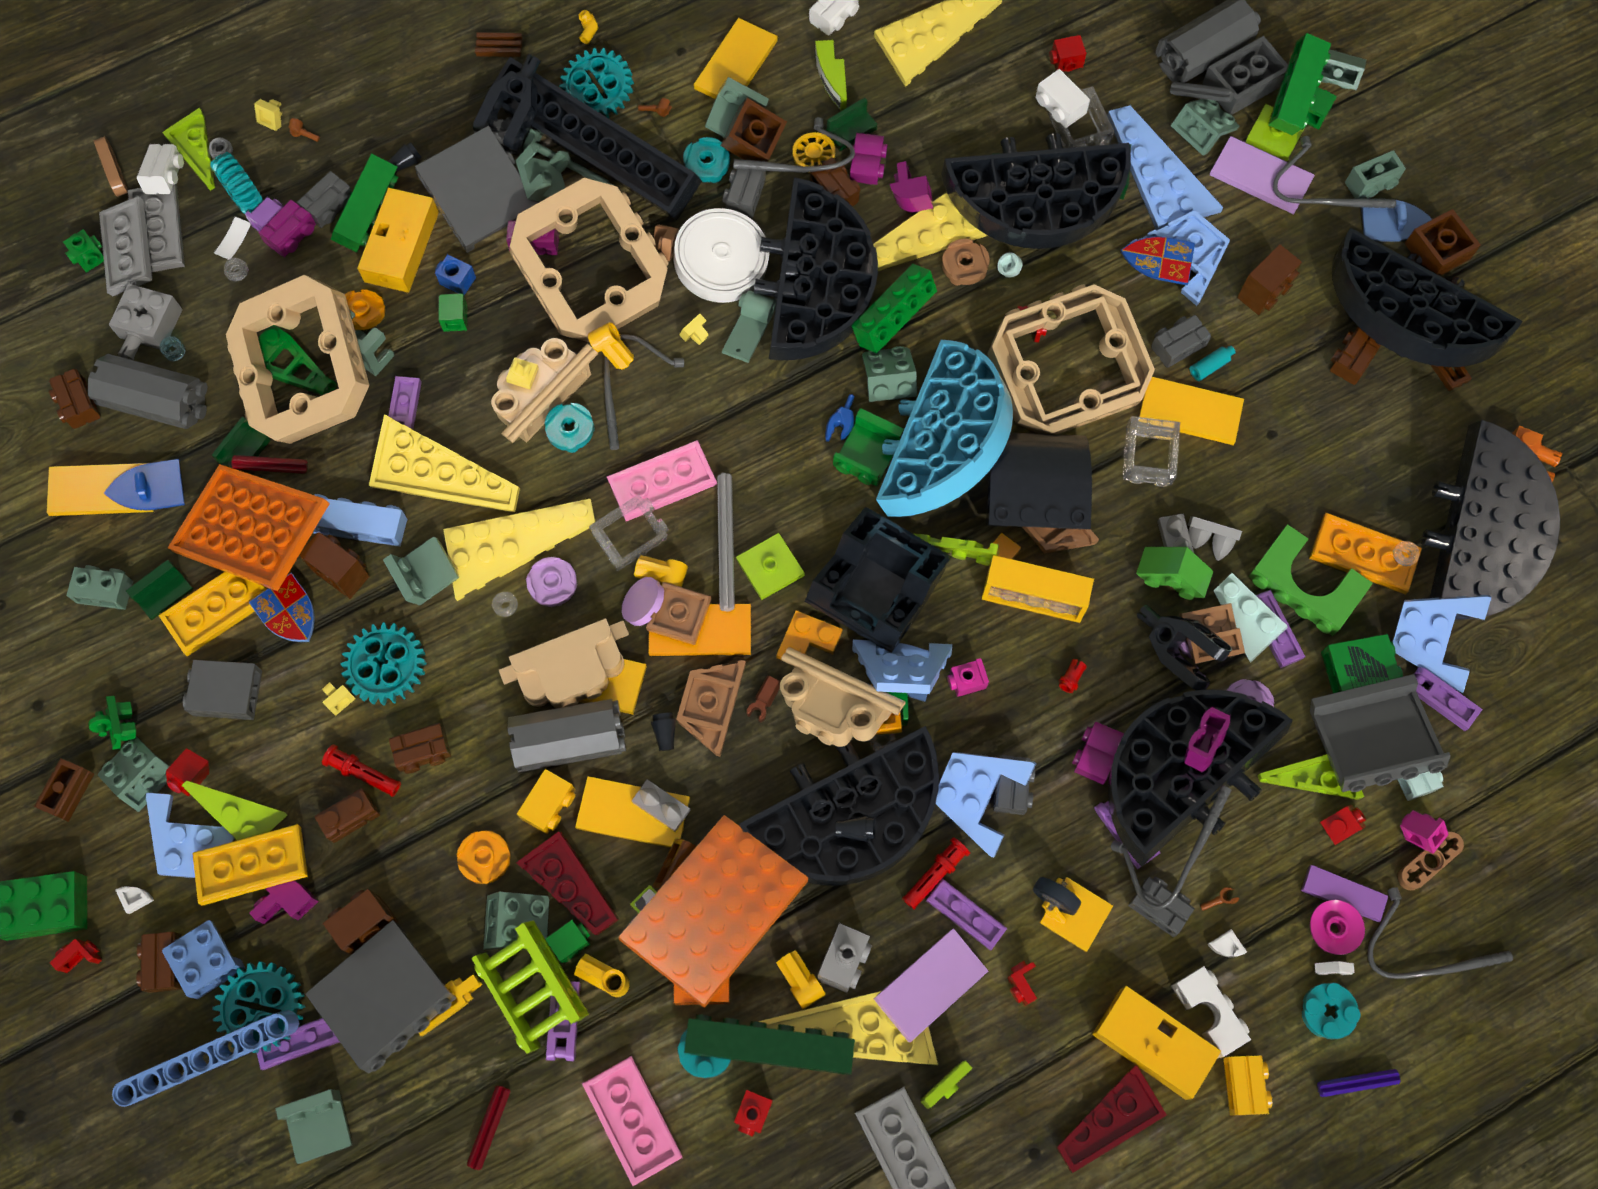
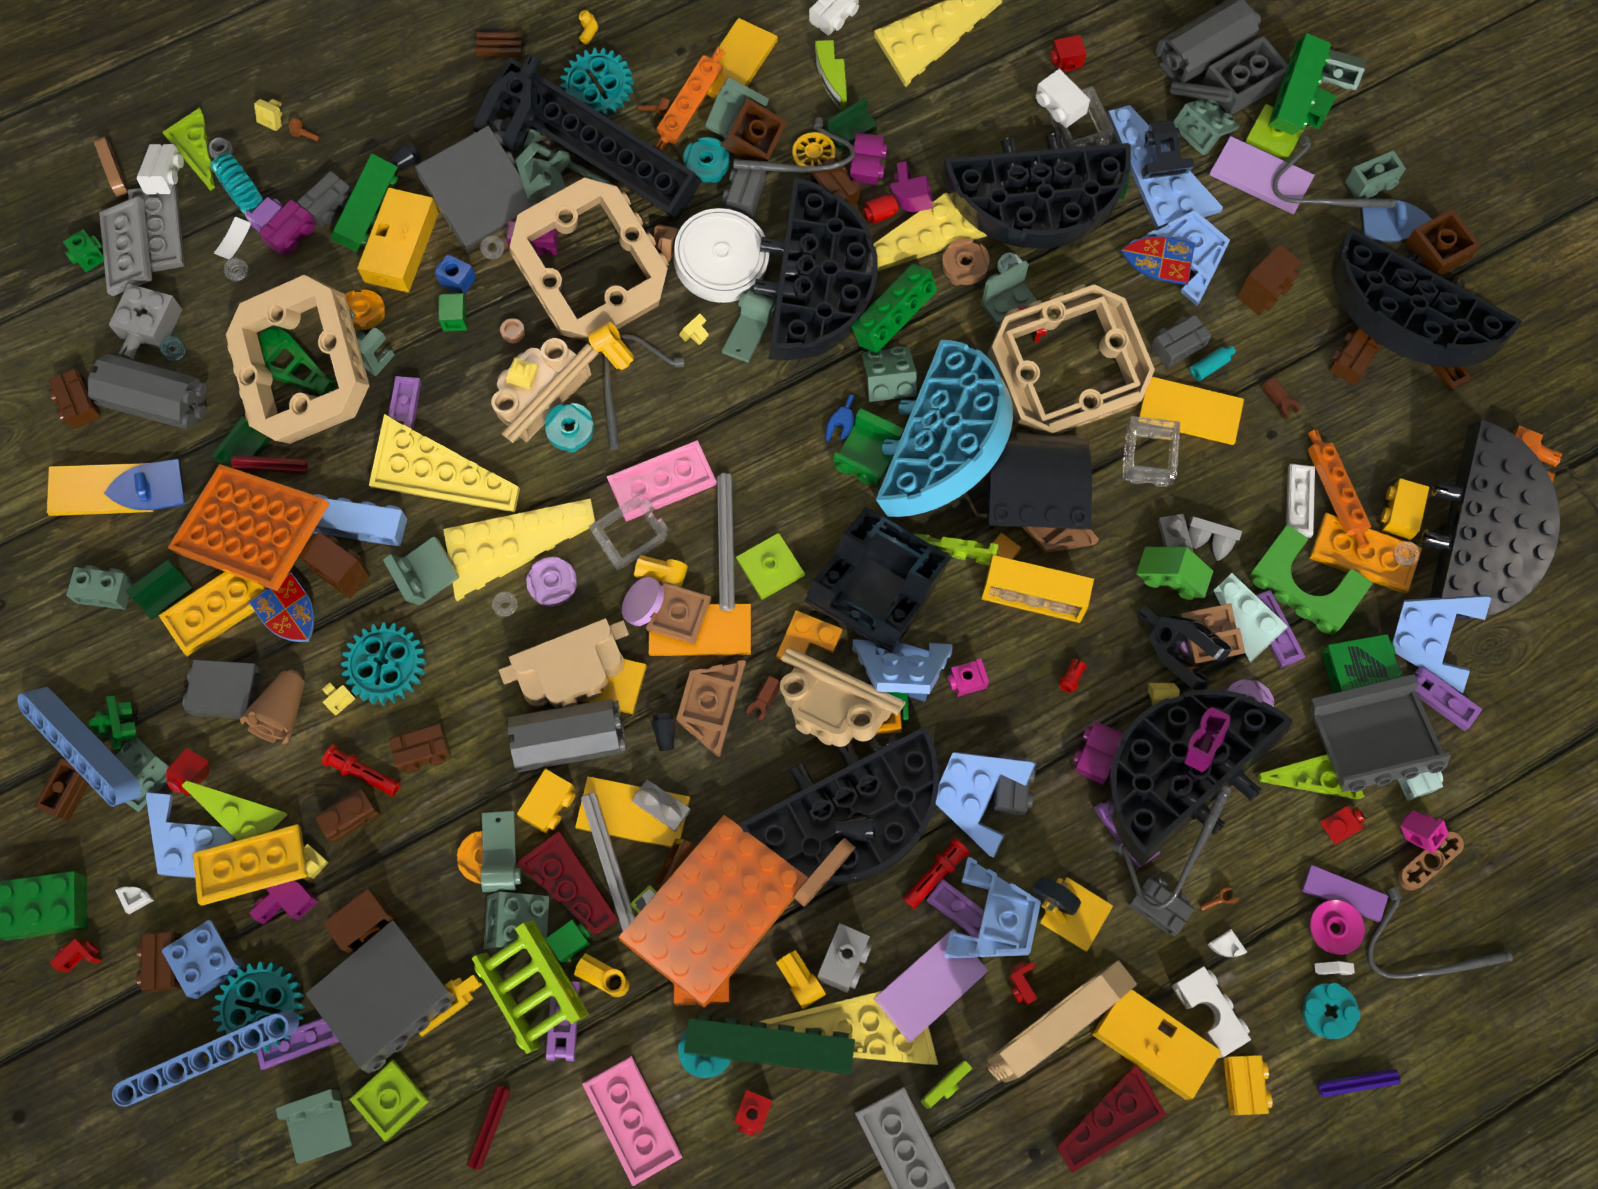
none -> medium blue beam [18,687,141,807]
none -> medium nougat cone [240,670,305,744]
none -> light yellow tile [304,844,329,883]
none -> lime plate [349,1059,430,1142]
none -> clear plate [480,235,504,260]
none -> sand green door [481,811,521,892]
none -> medium nougat tile [500,318,525,343]
none -> light grey axle [581,793,635,931]
none -> orange plate [654,47,725,152]
none -> medium nougat beam [794,838,855,907]
none -> red brick [862,194,898,224]
none -> light blue wing [944,857,1041,958]
none -> sand green bracket [981,260,1037,327]
none -> tan panel [988,960,1137,1083]
none -> black tile [1141,120,1194,180]
none -> light yellow tile [1148,683,1180,706]
none -> copper bar [1261,377,1301,420]
none -> white tile [1286,464,1315,538]
none -> orange plate [1308,430,1372,549]
none -> yellow brick [1381,478,1429,540]

